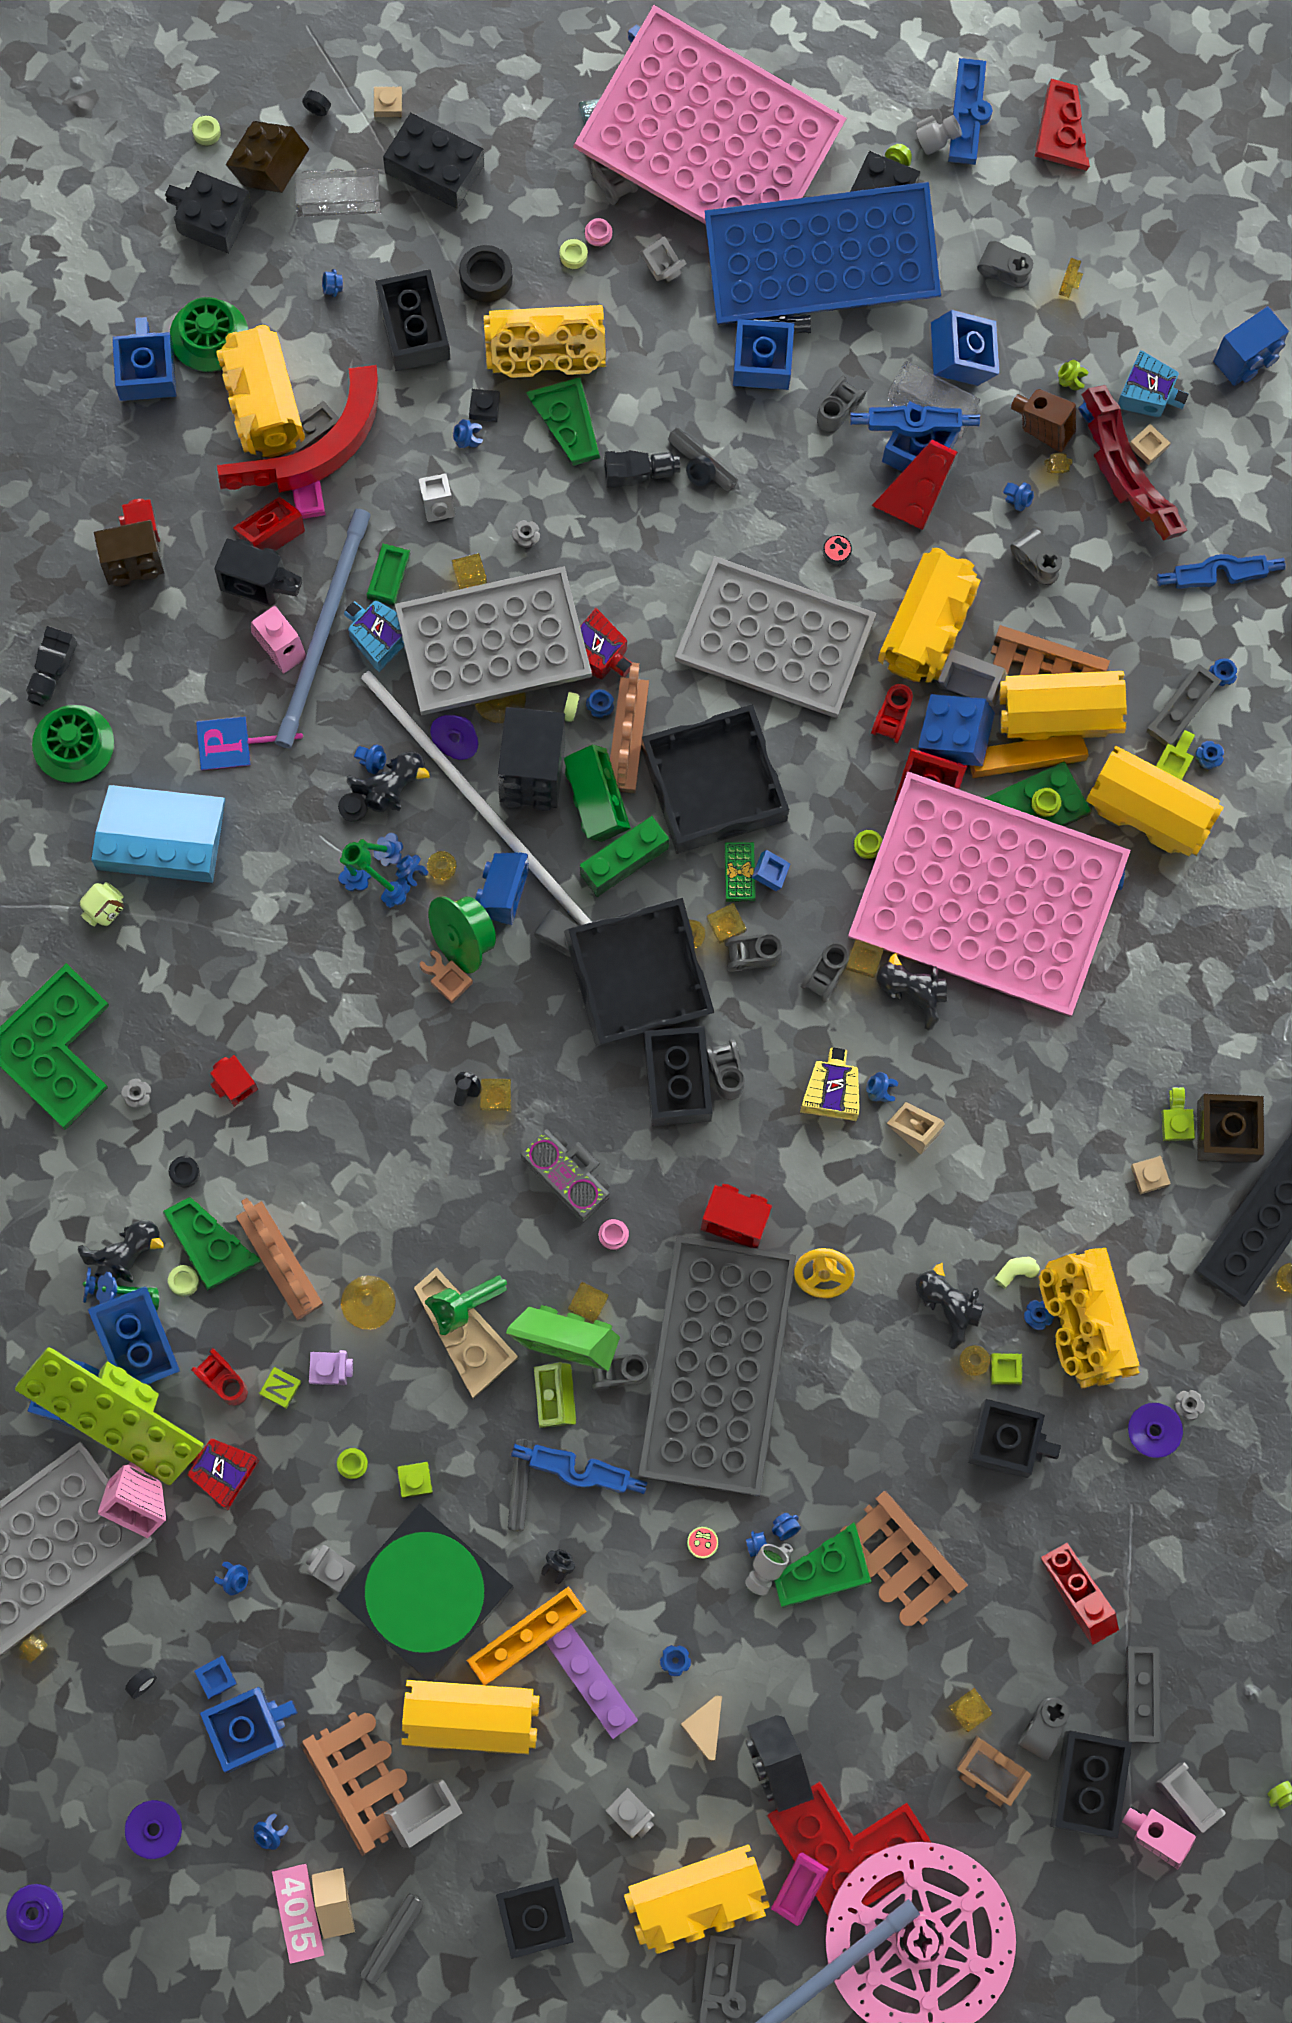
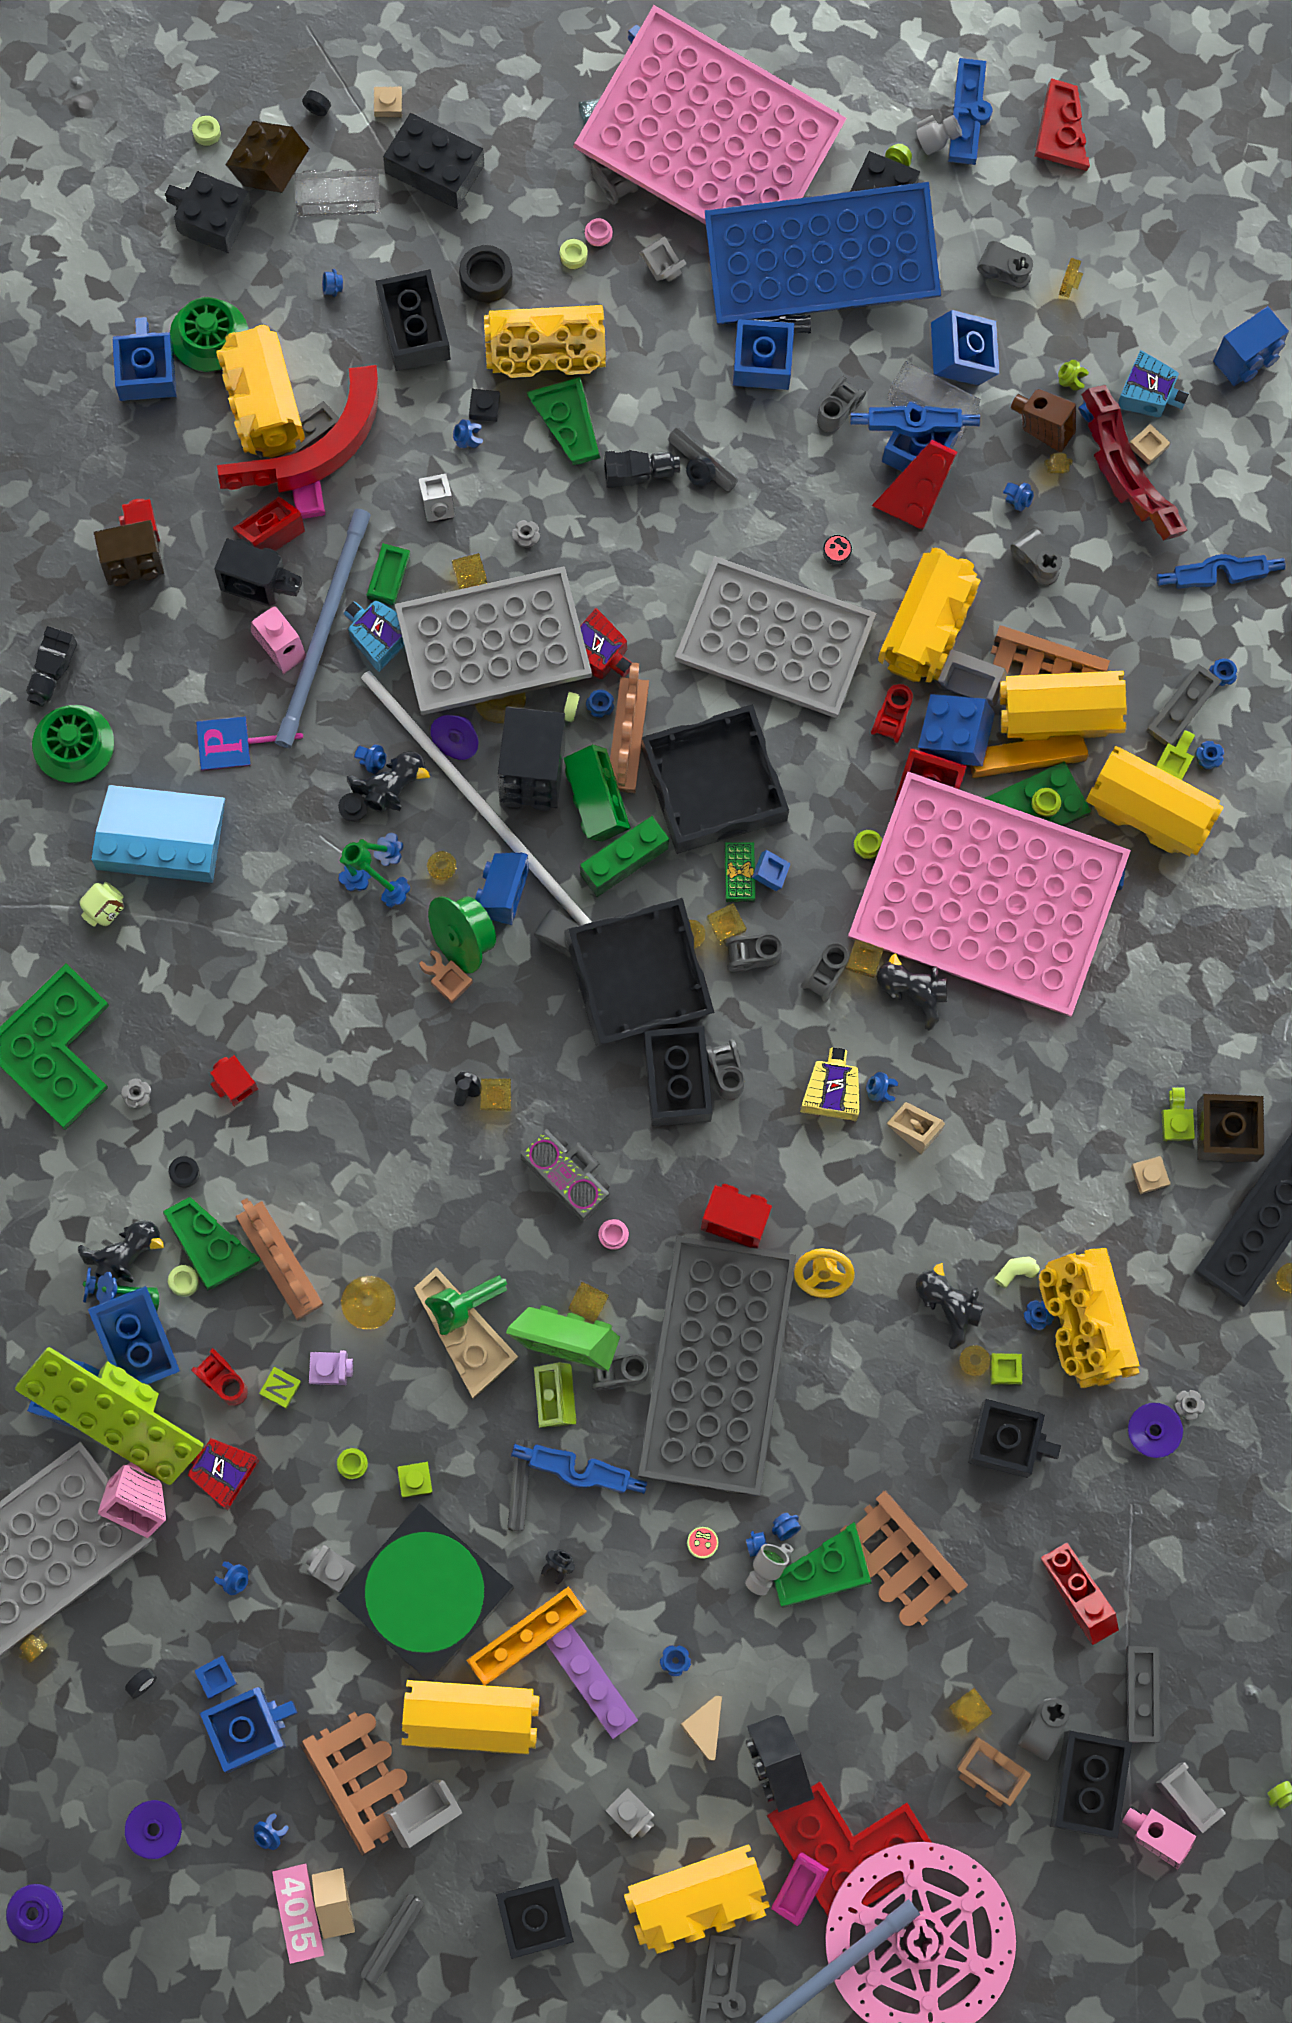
blue plate [396,855,428,886] -> none

